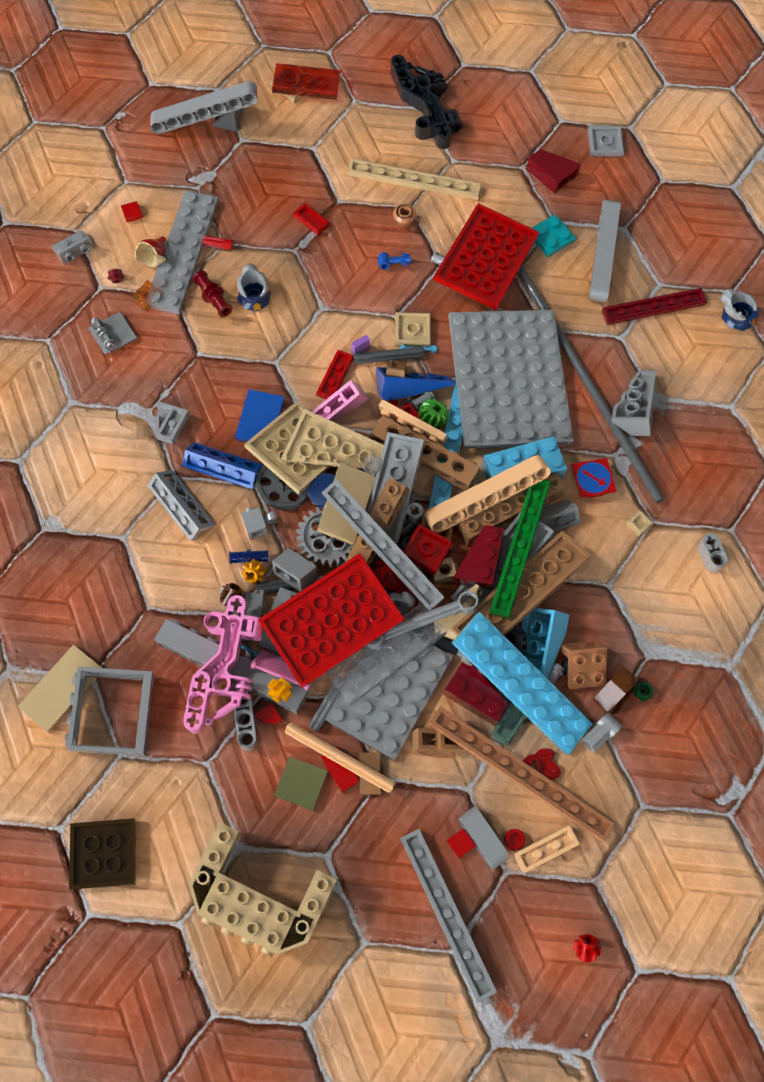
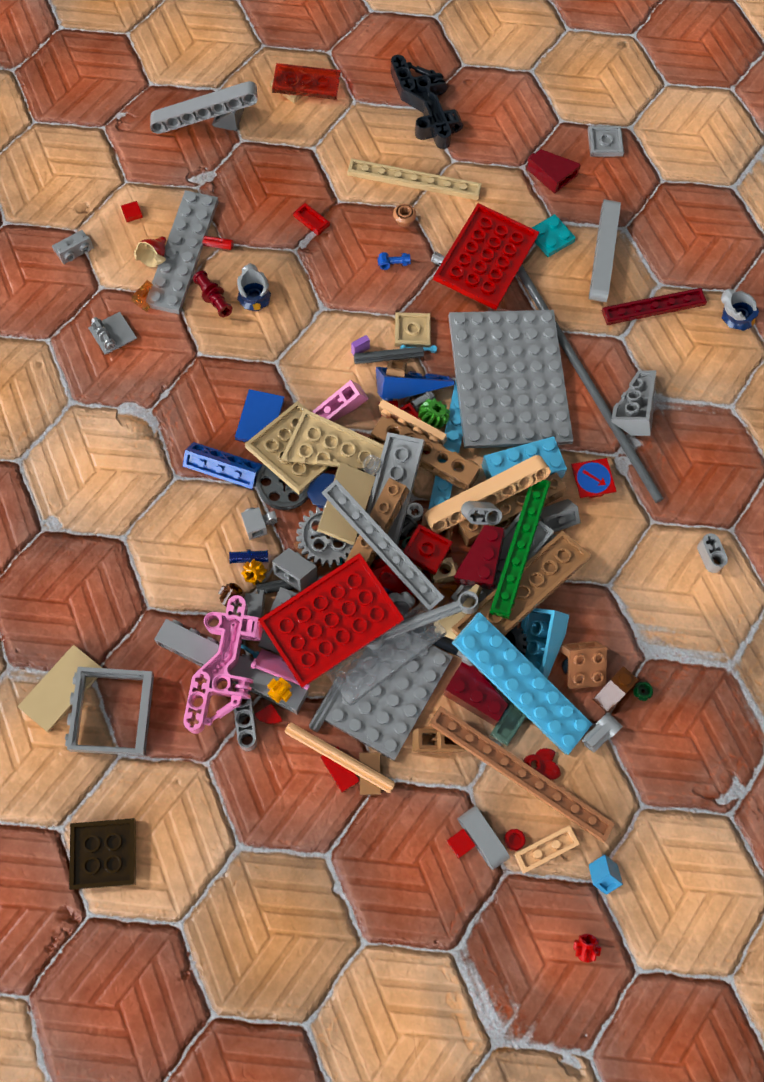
dark red plate [107,269,125,284] -> none
light grey fence [148,470,215,541] -> none
light grey wing [155,401,190,445] -> none
tan wedge [188,822,337,957] -> none
olive tile [274,757,328,811] -> none
red tile [316,350,354,400] -> none
light grey plate [400,829,497,1003] -> none
light grey pin [548,663,564,685] -> none
tan tile [626,510,654,537] -> none
none -> light grey beam [461,501,502,525]
none -> dark azure panel [589,855,623,895]

